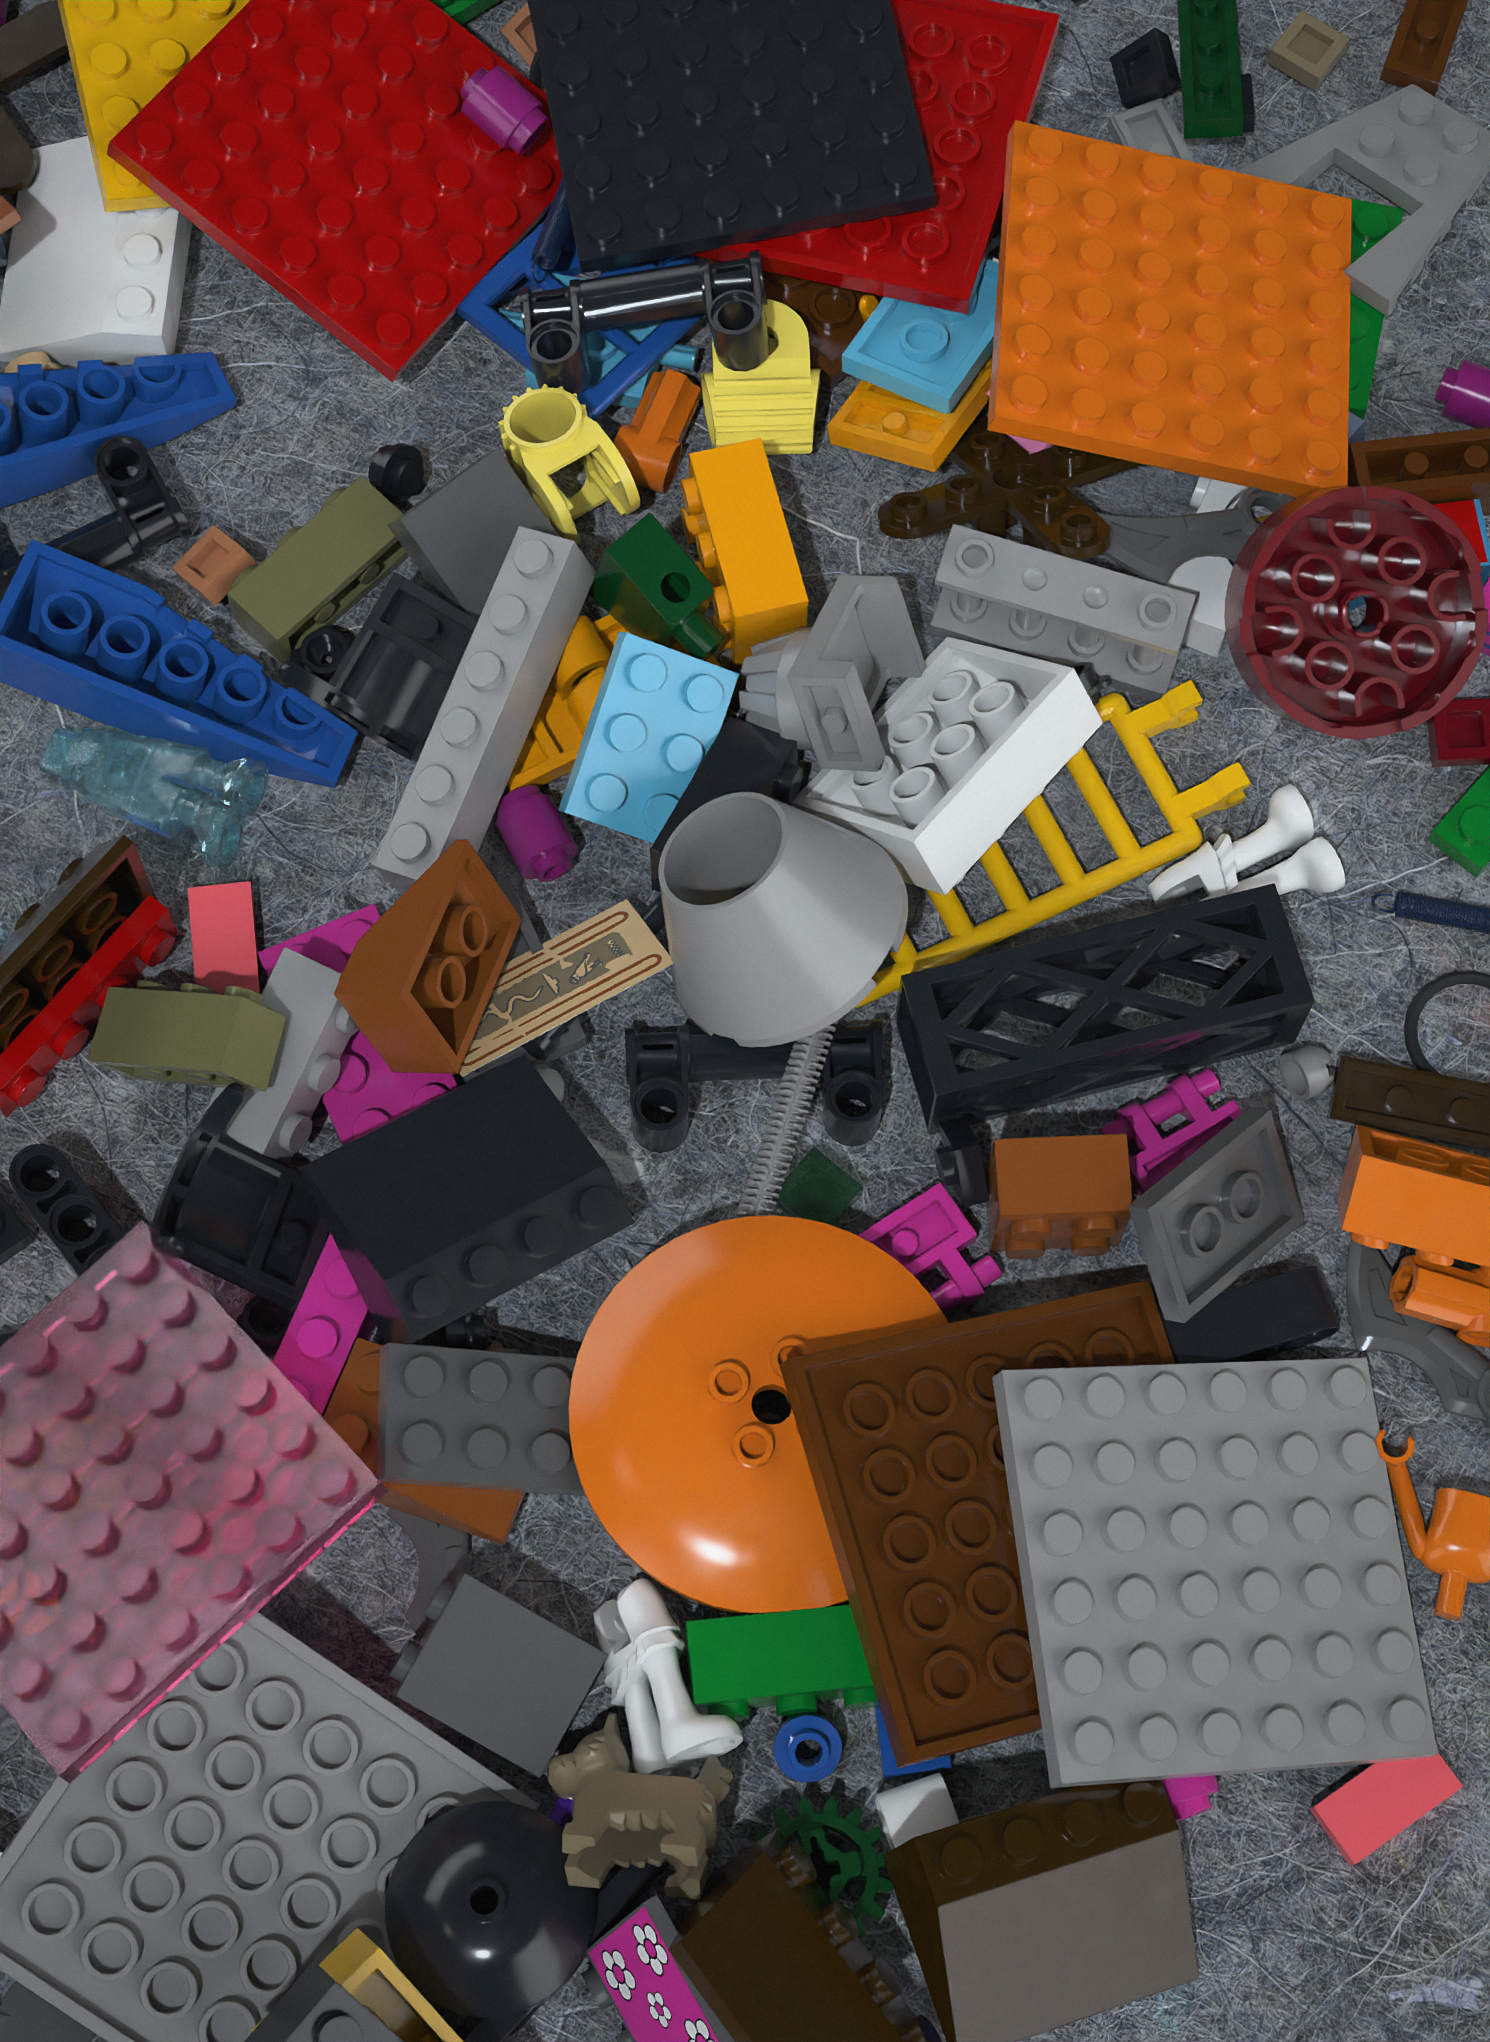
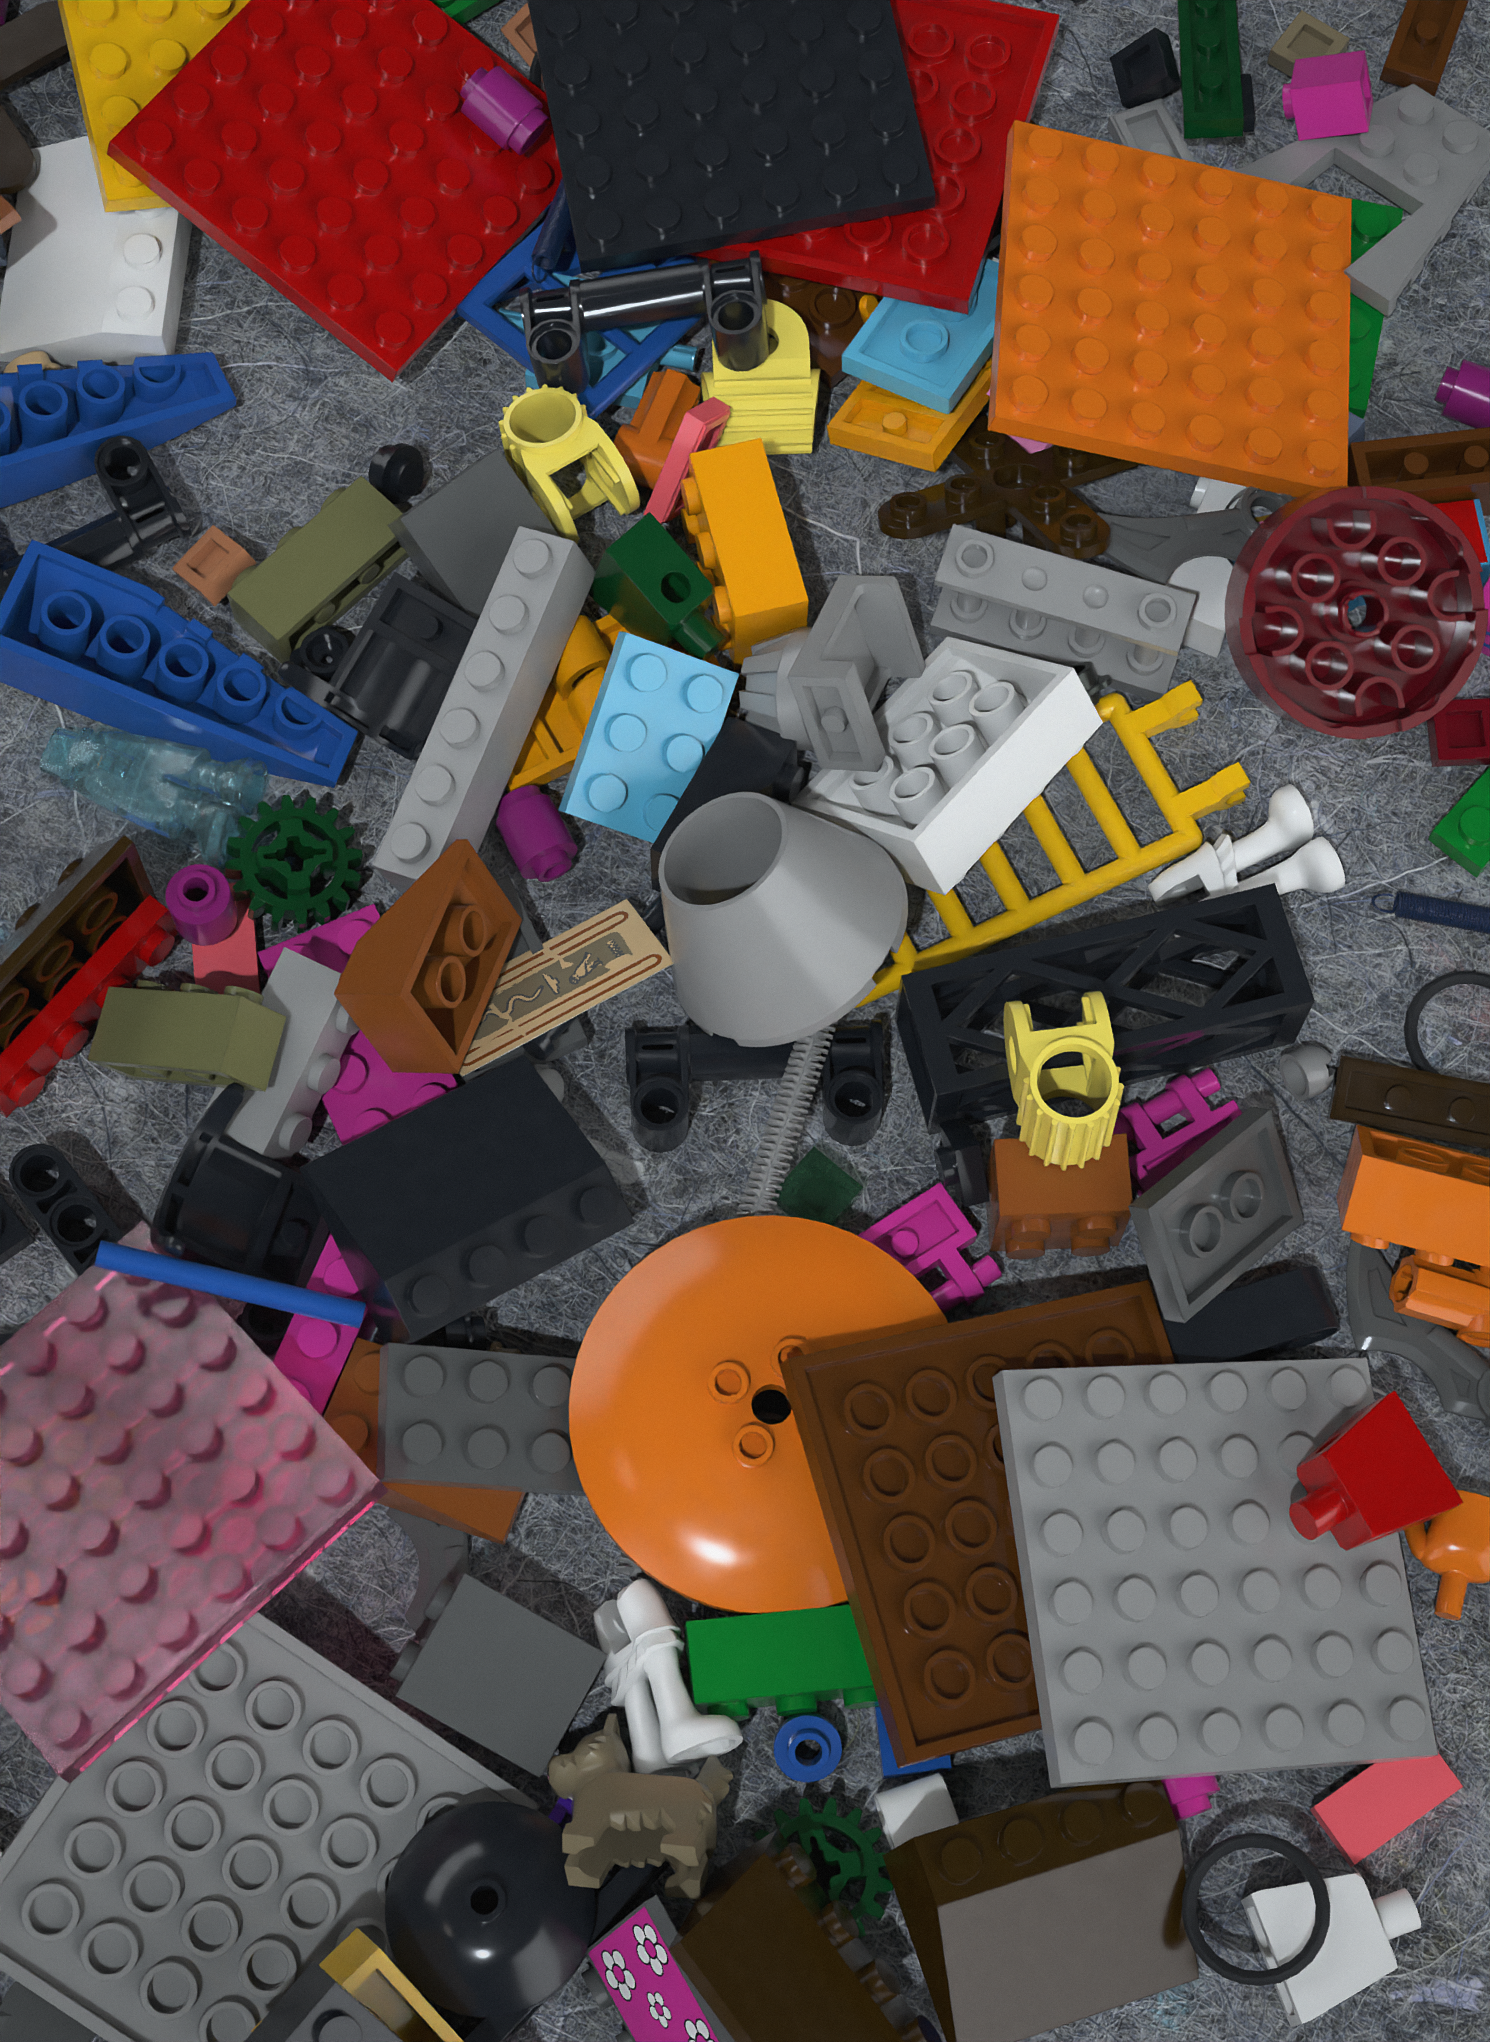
none -> blue bar [94,1240,366,1329]
none -> magenta brick [165,864,238,946]
none -> dark green gear [224,795,363,933]
none -> coral tile [643,396,731,525]
none -> light yellow piece [1004,991,1124,1171]
none -> black tyre [1181,1833,1330,1986]
none -> white torso [1241,1873,1421,2028]
none -> dark pink brick [1282,50,1373,141]
none -> red torso [1289,1391,1464,1551]

